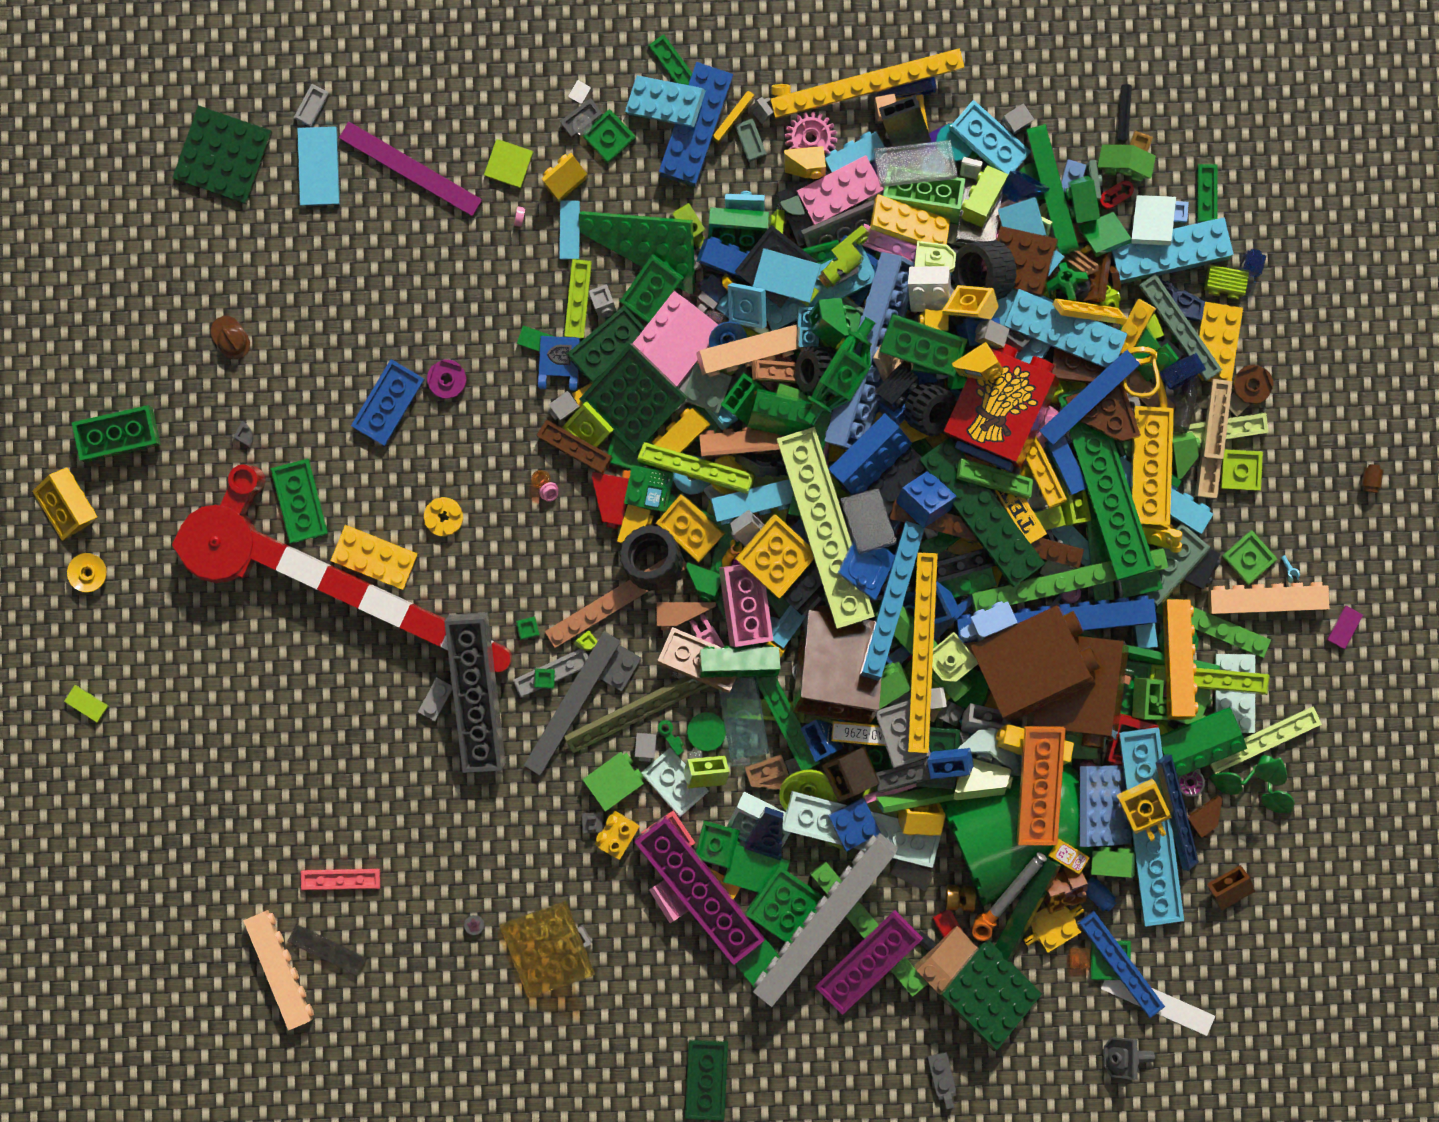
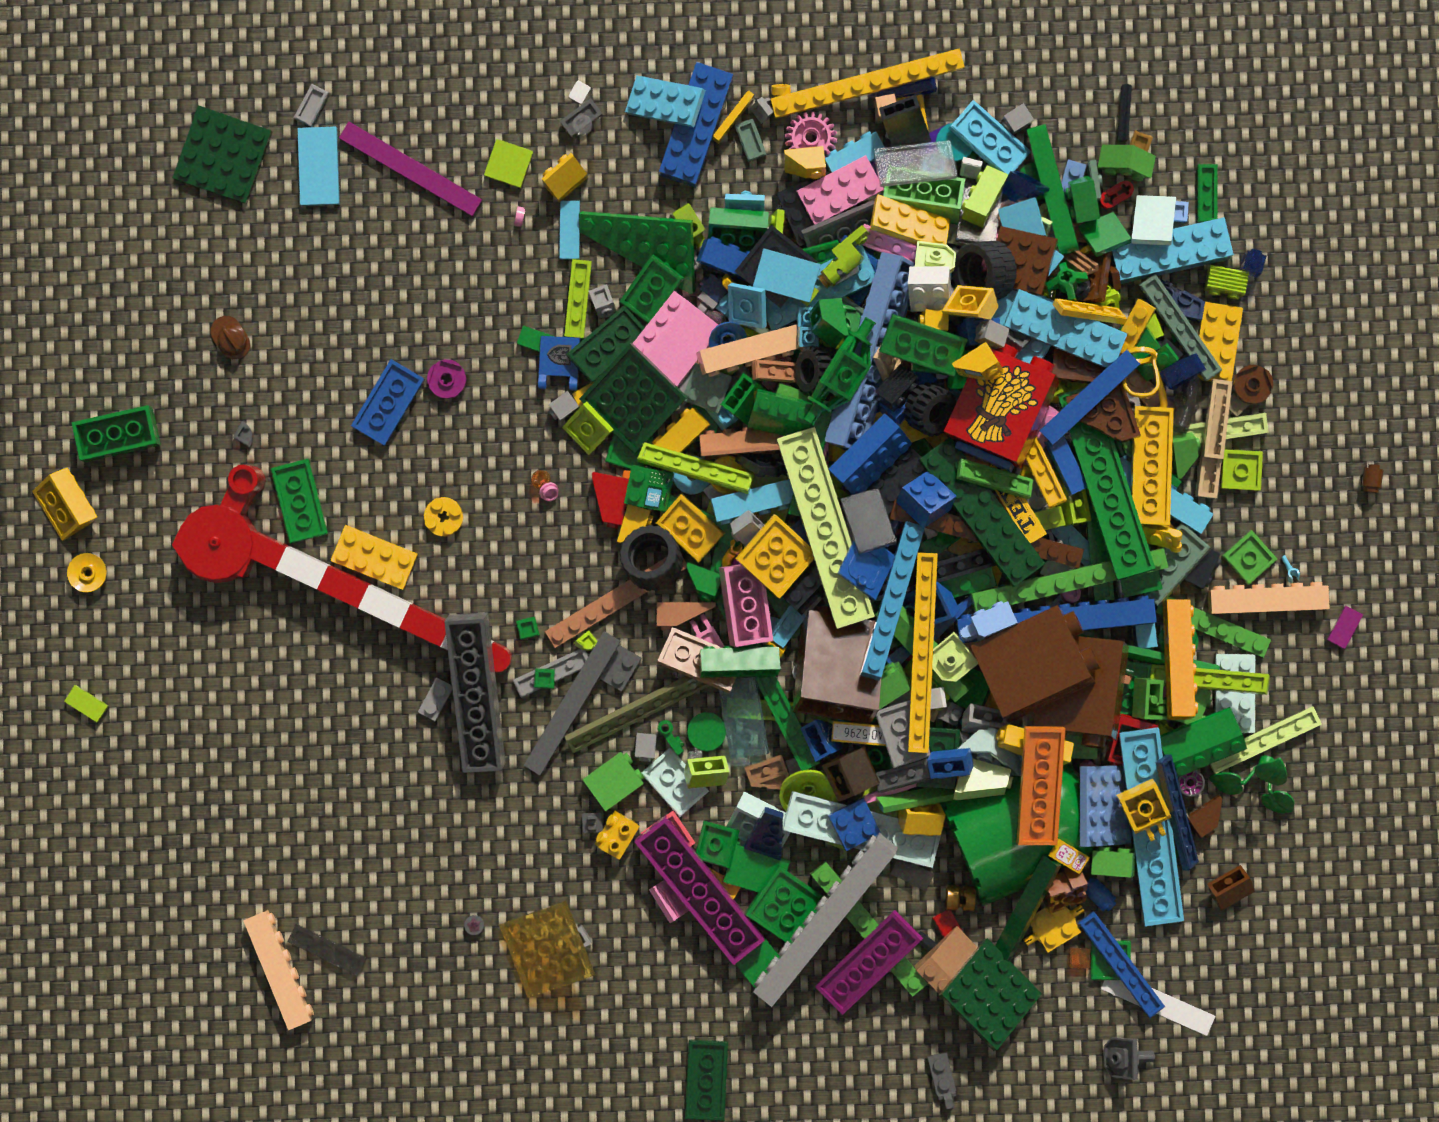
coral tile [301,869,380,890] -> none
reddish brown plate [536,419,613,475] -> none
green tile [581,109,636,164] -> none
green tile [648,34,692,85] -> none
sand green tile [780,196,805,216] -> none
flat silver piece [972,852,1047,941] -> none

